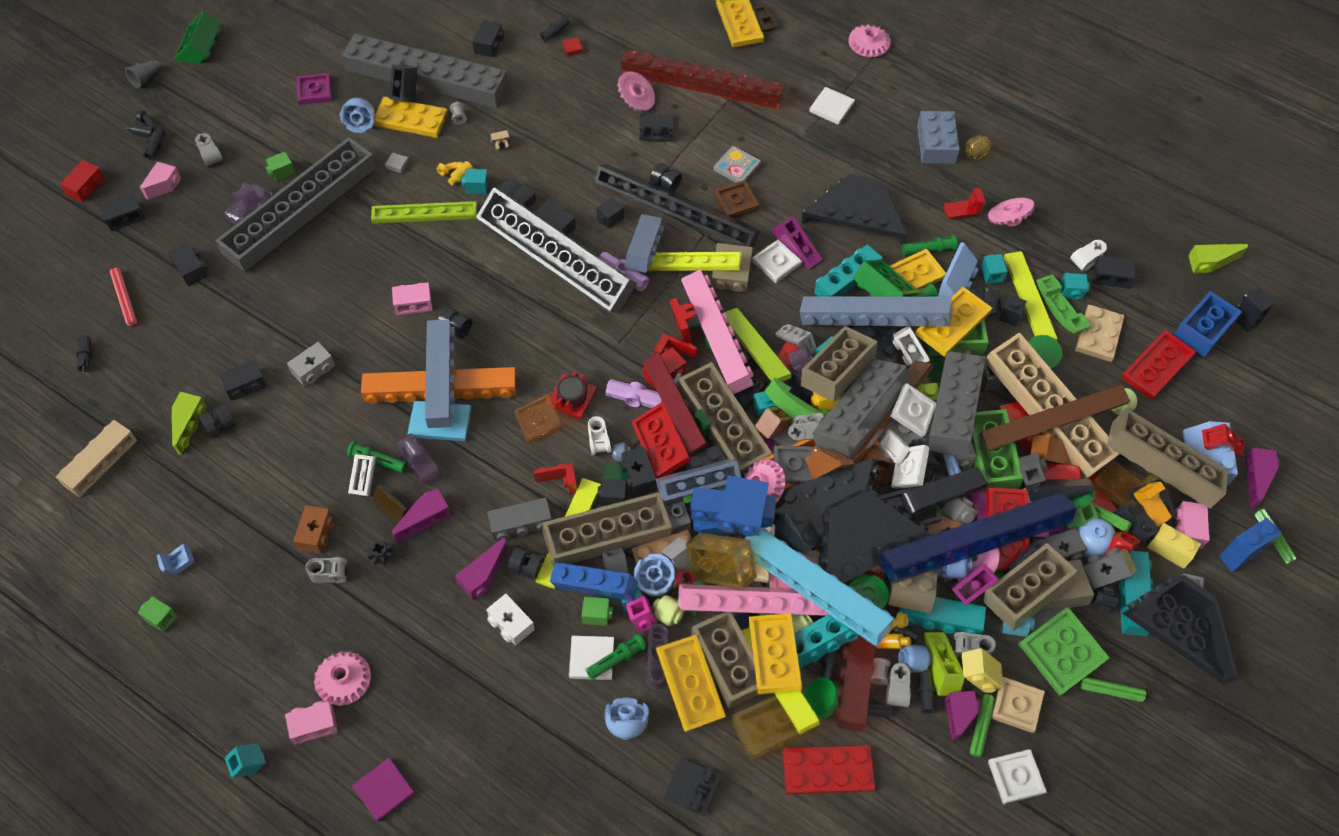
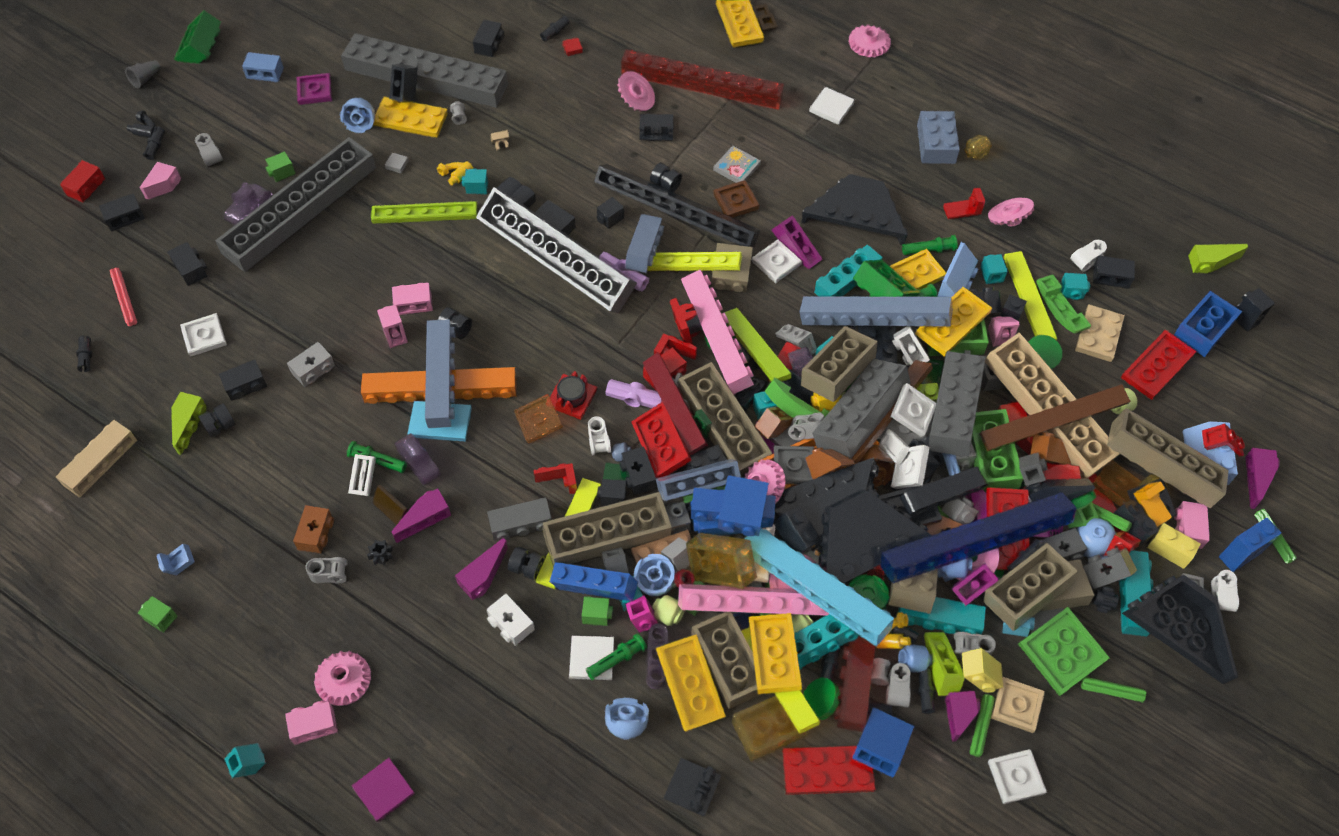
none -> white tile [180,313,227,357]
none -> medium blue brick [242,52,284,82]
none -> bright pink brick [377,305,408,348]
none -> blue brick [852,707,914,777]
none -> bright pink slope [988,316,1020,347]
none -> white piece [1211,570,1239,612]

